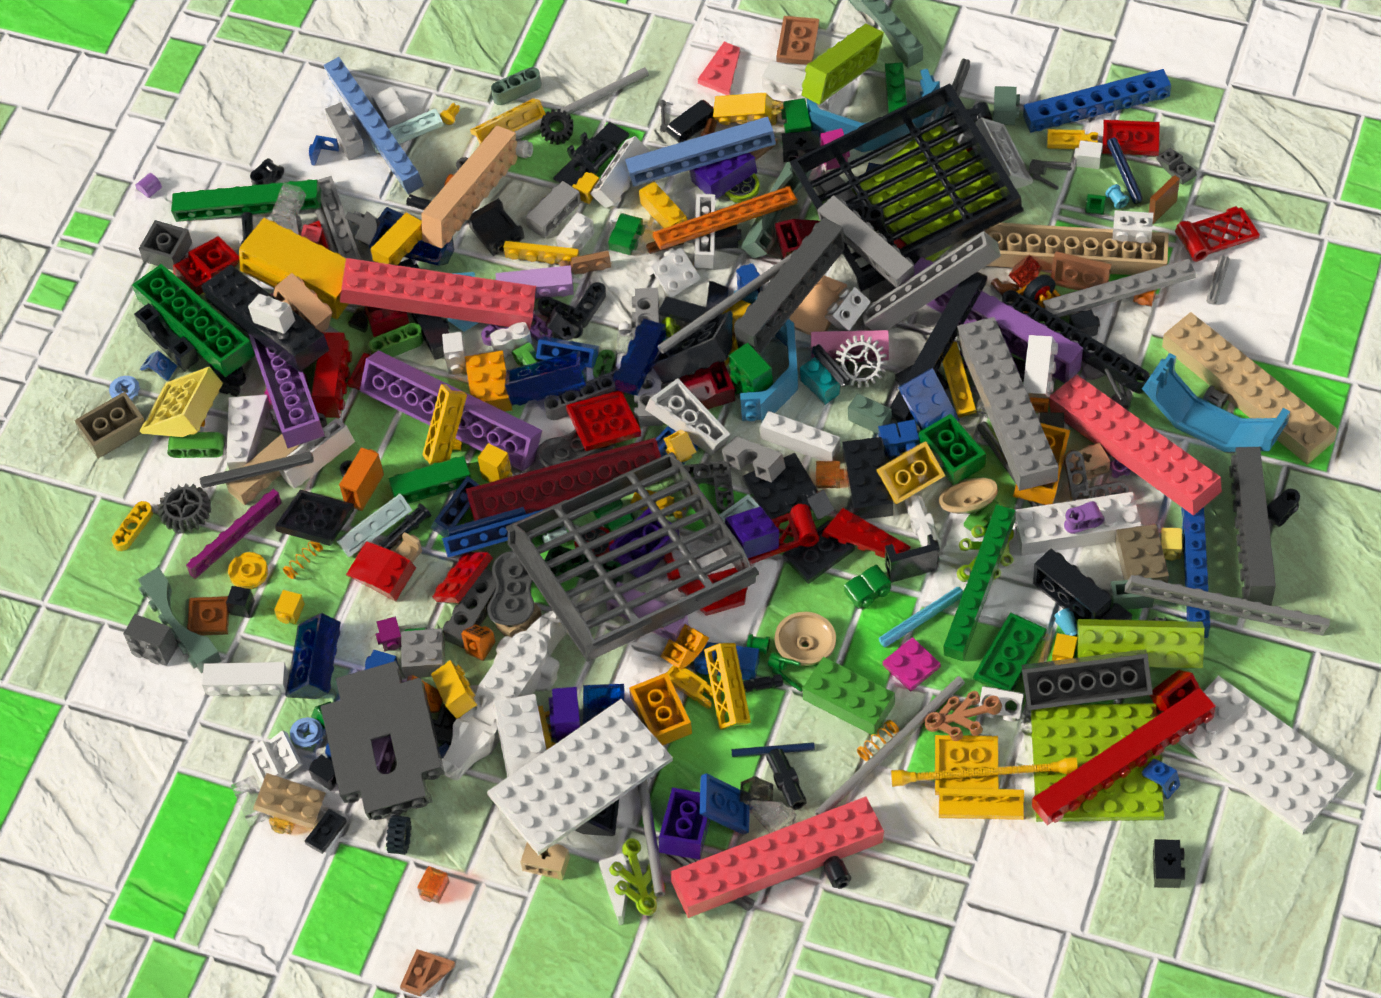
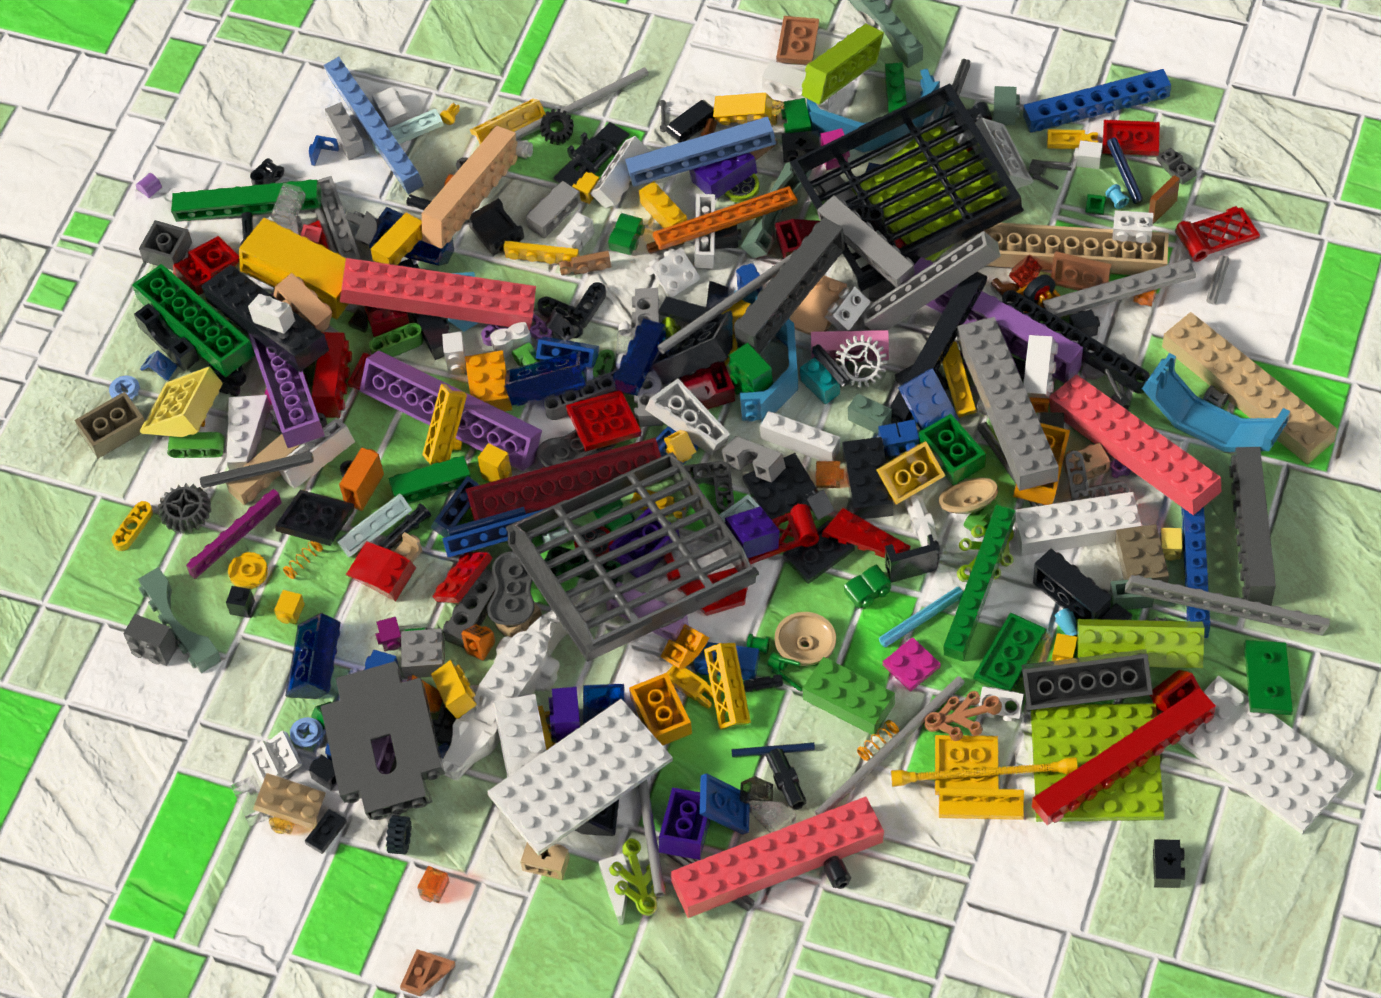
dark orange tile [187,596,229,636] -> none
white brick [202,662,288,696] -> none
sand green beam [491,67,542,105] -> none
lavender brick [495,265,574,299] -> none
coral wing [698,41,740,95] -> none
medium lavender piece [1064,501,1105,534] -> none
blue bracket [1142,758,1181,799] -> none
black piece [1267,488,1300,527] -> none
none -> green plate [1244,640,1293,715]

